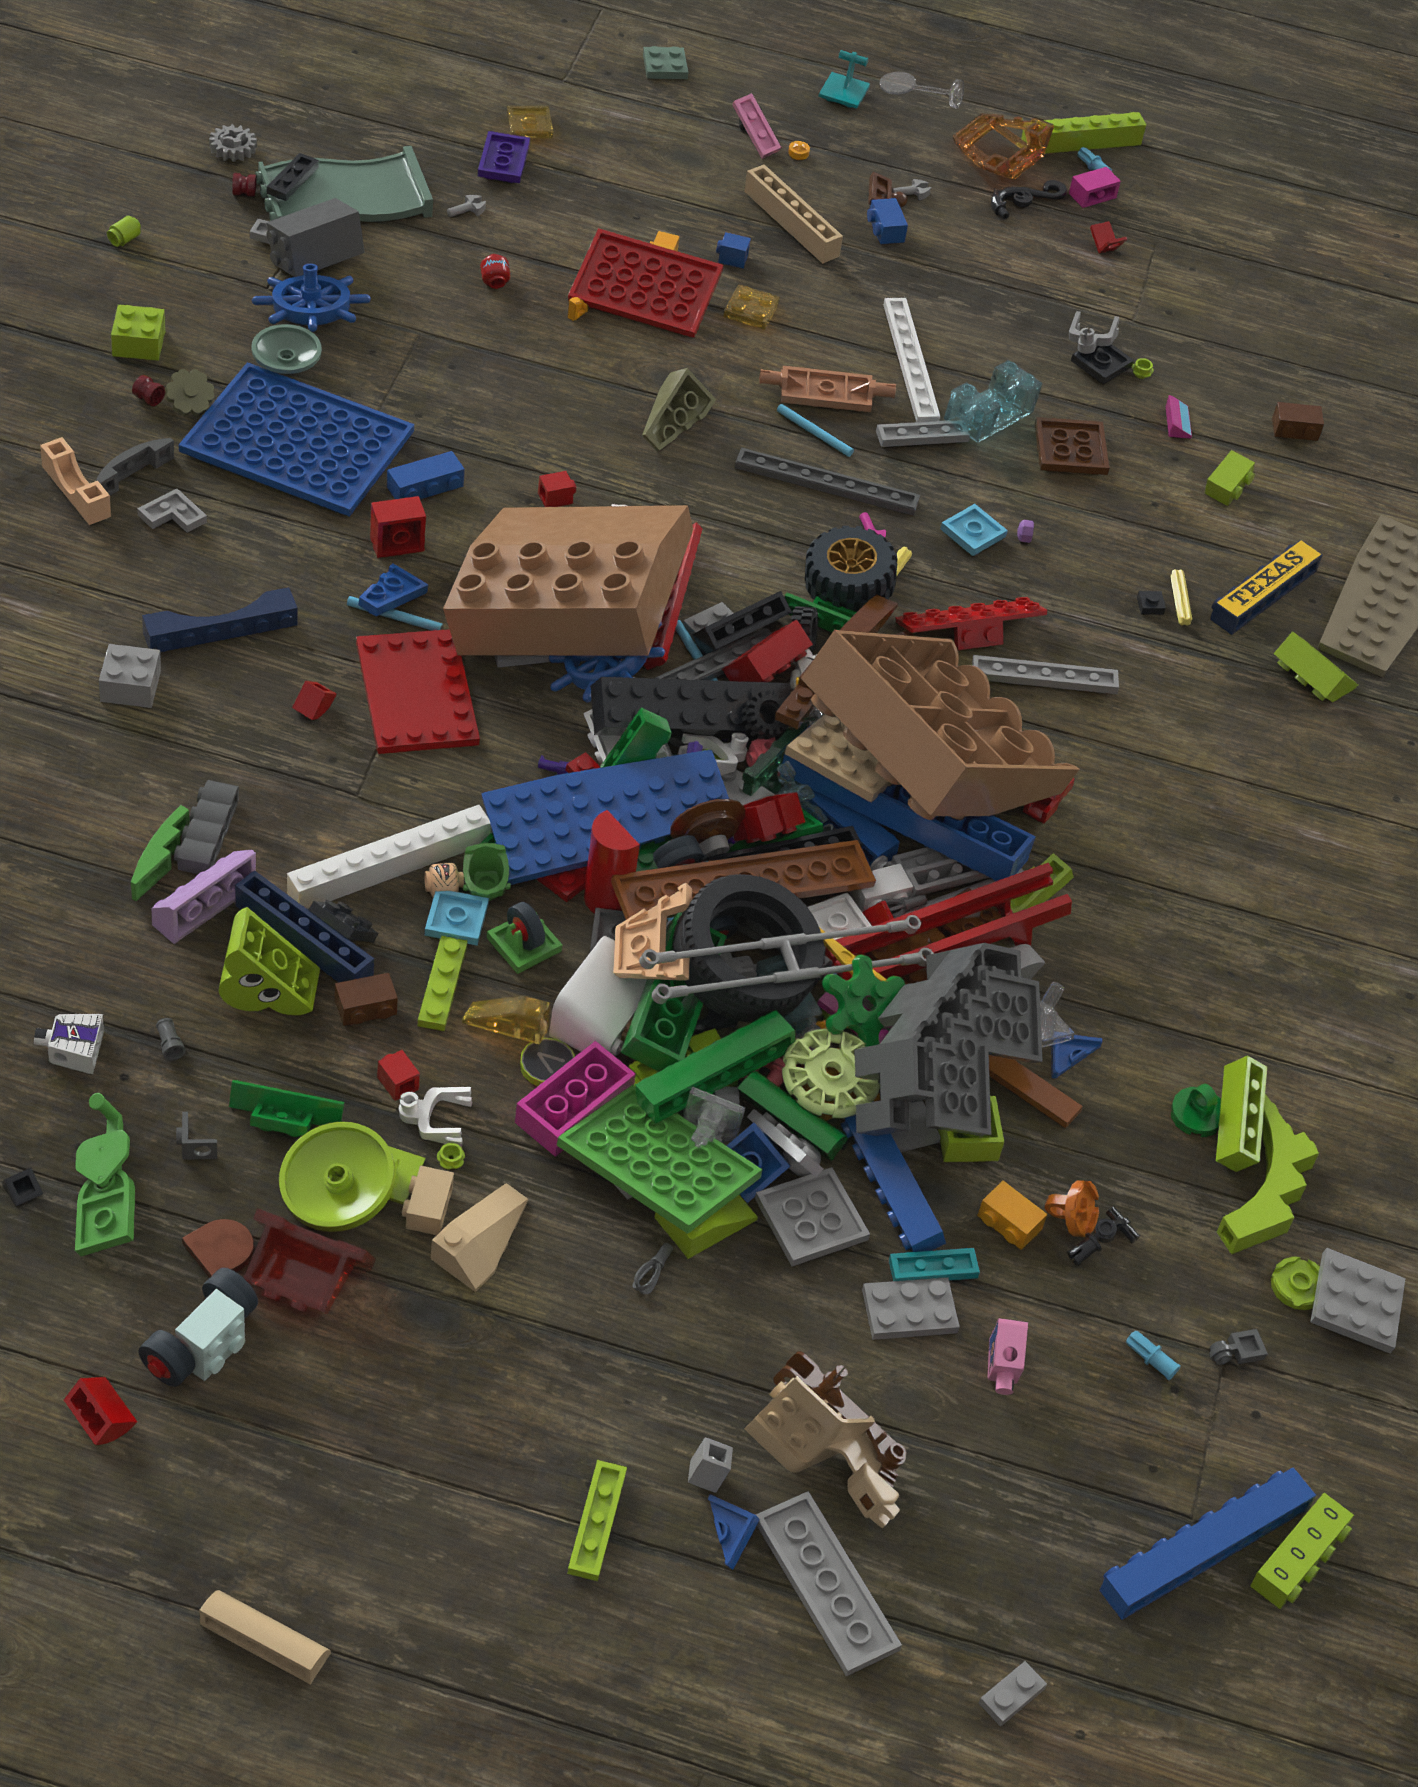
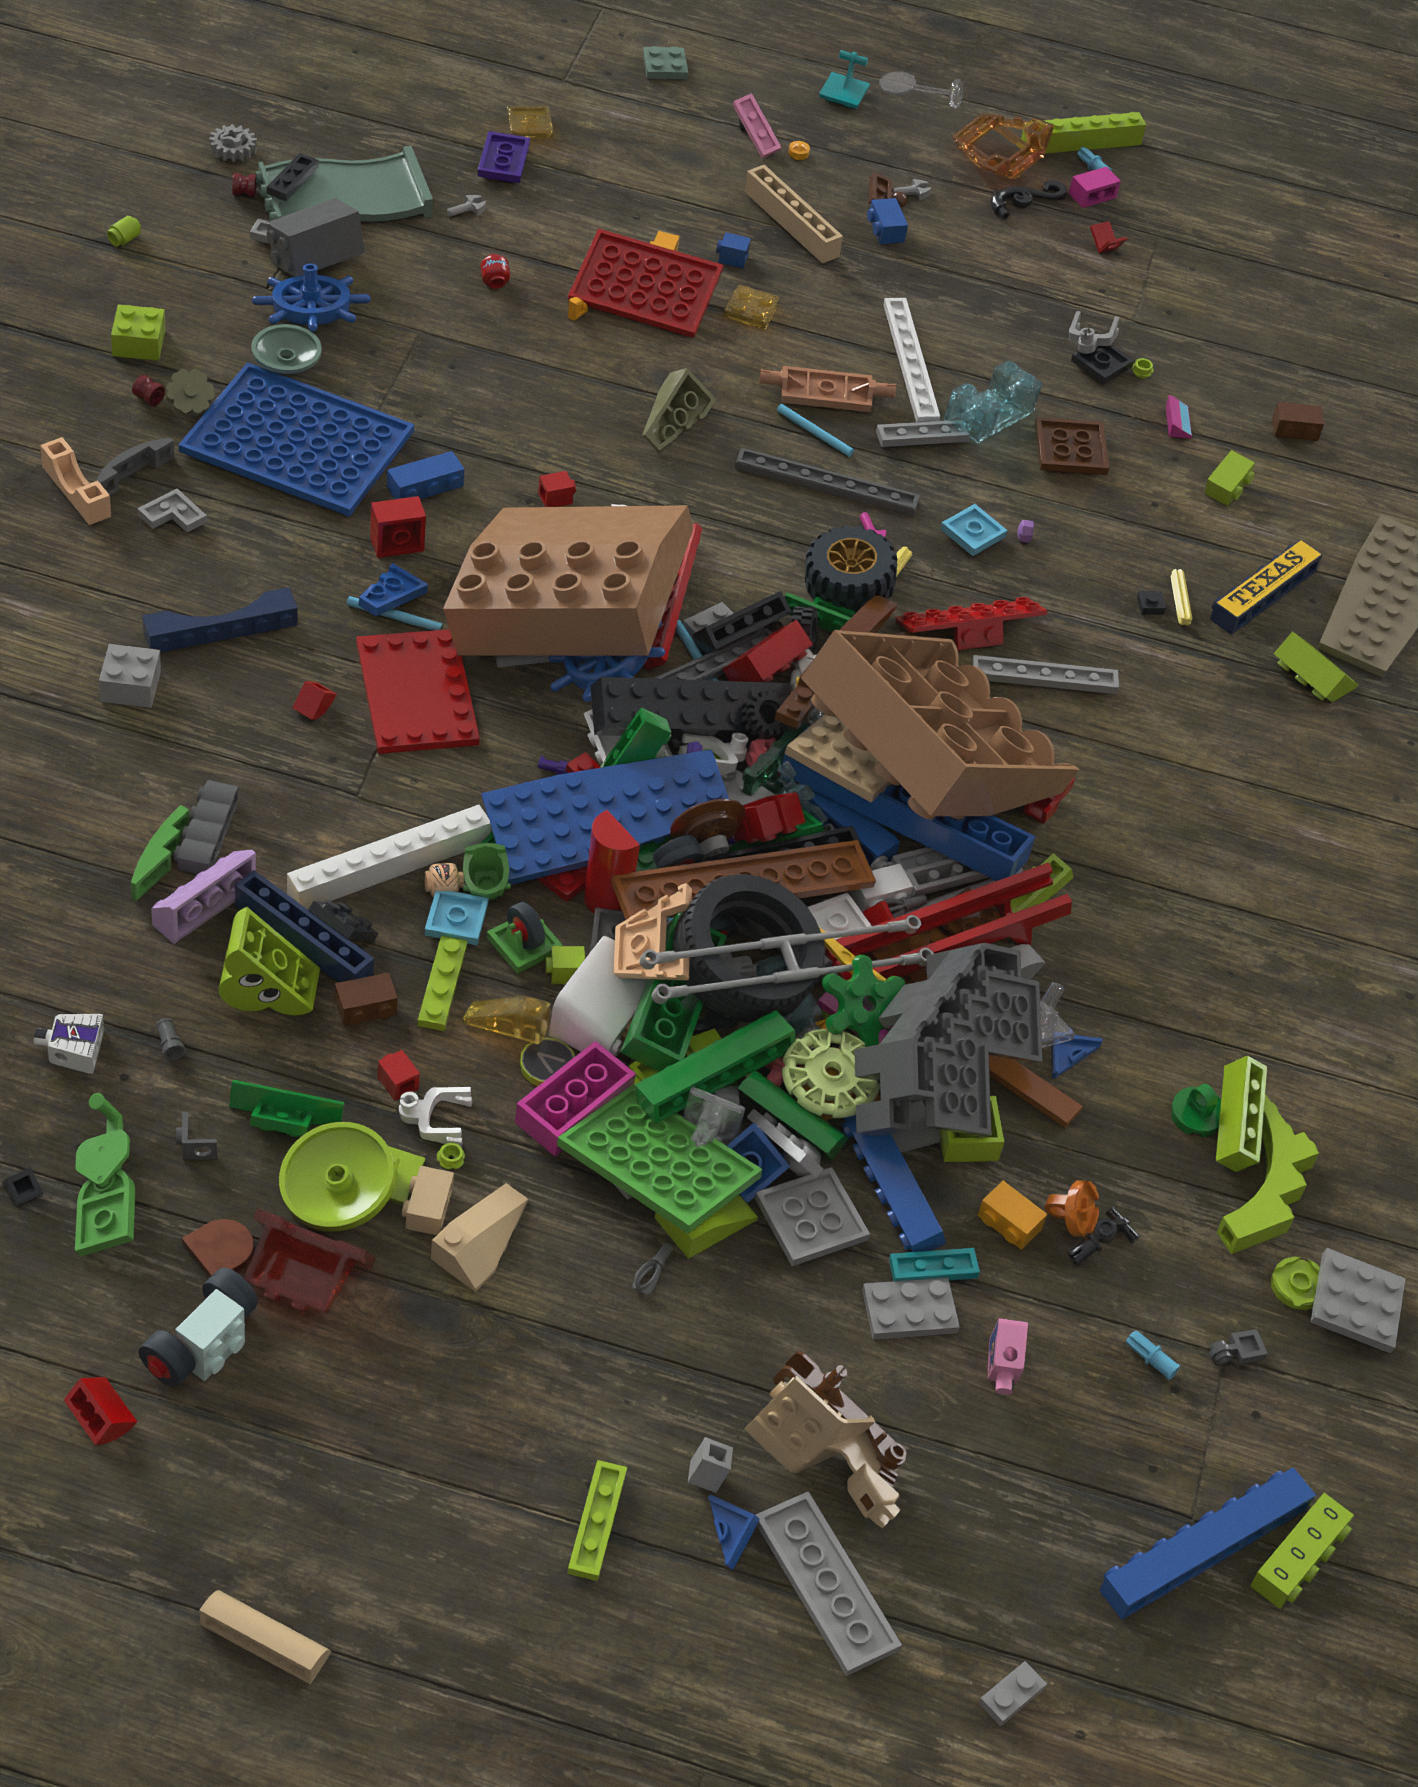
none -> lime brick [545,946,585,984]

